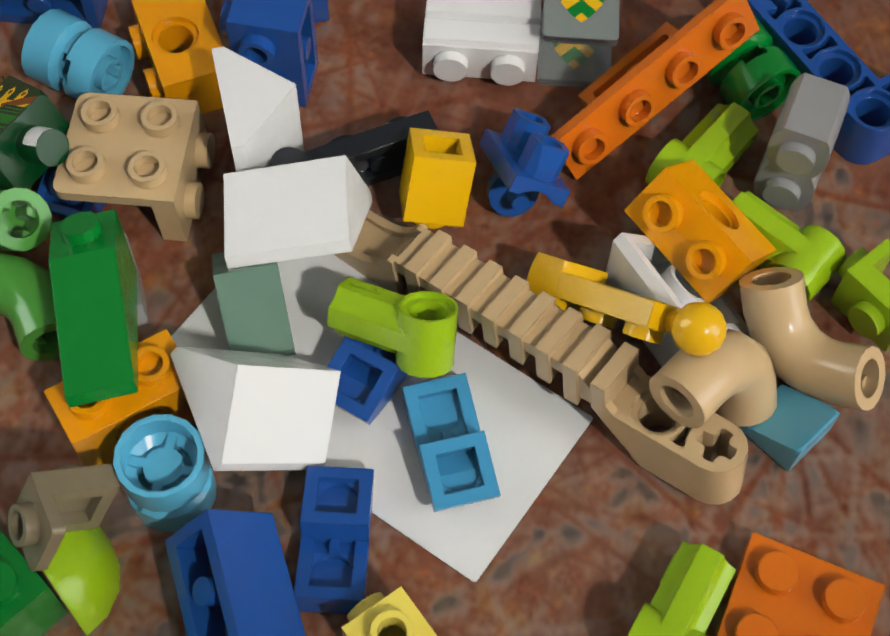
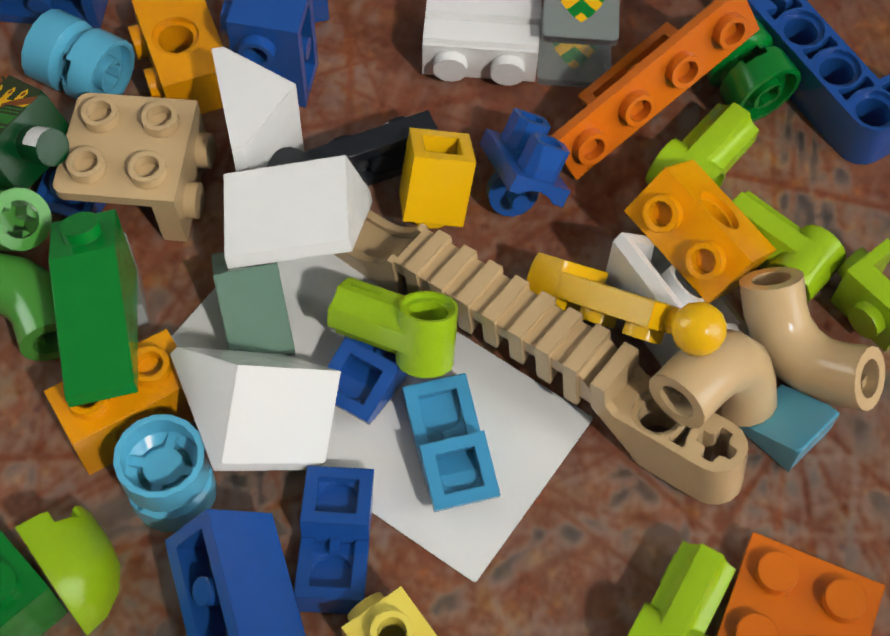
dark tan bracket [8,463,120,572] -> none
light grey brick [754,72,850,212] -> none

